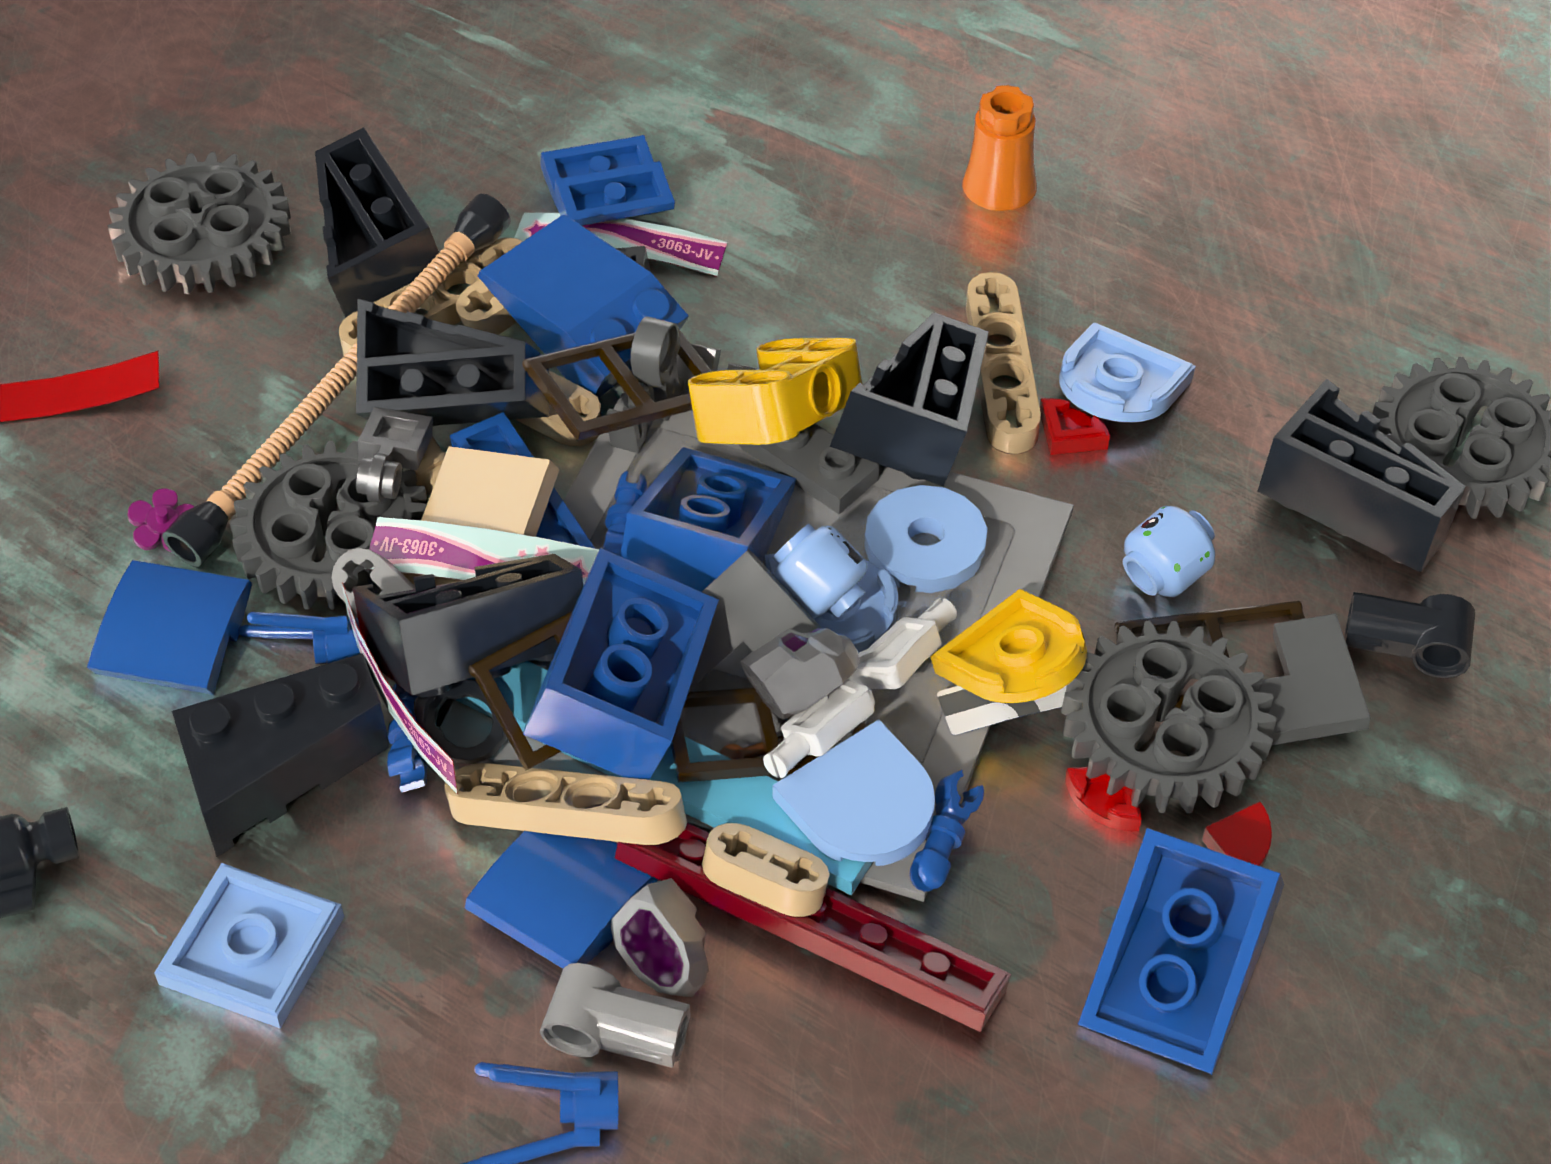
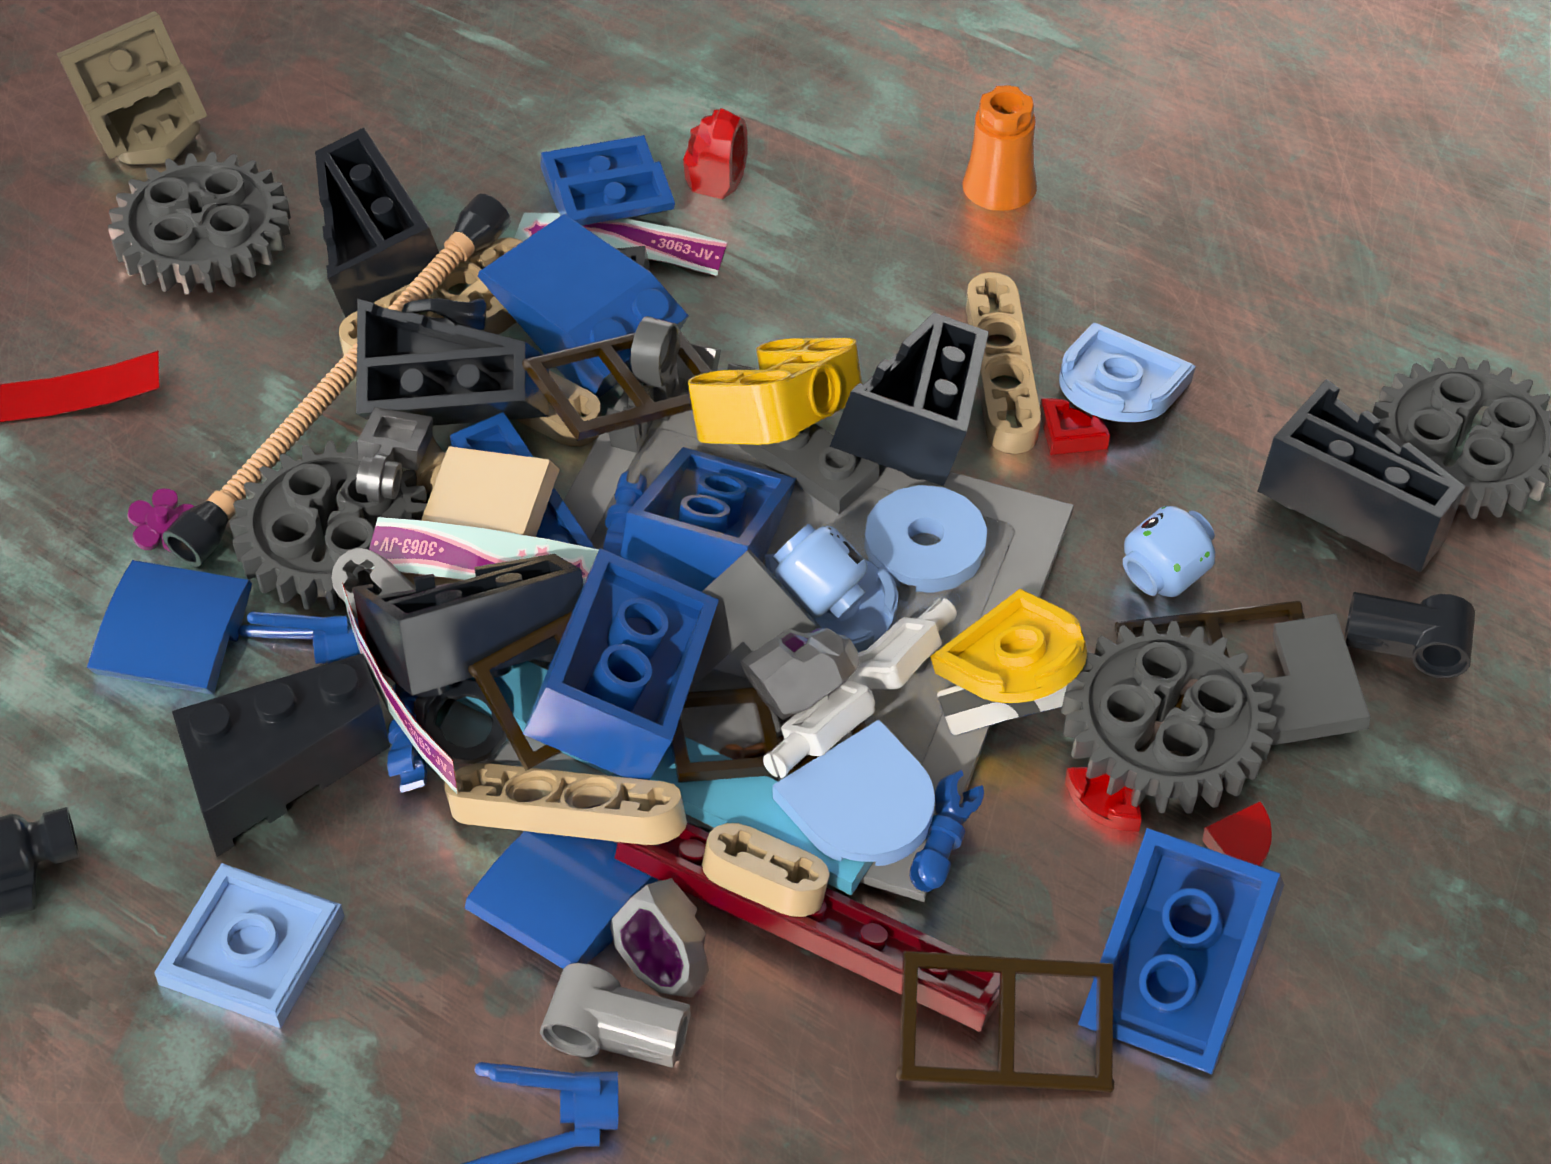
none -> dark tan piece [57,11,207,165]
none -> black piece [402,298,487,331]
none -> red rock [683,108,748,199]
none -> dark brown window [896,951,1115,1092]

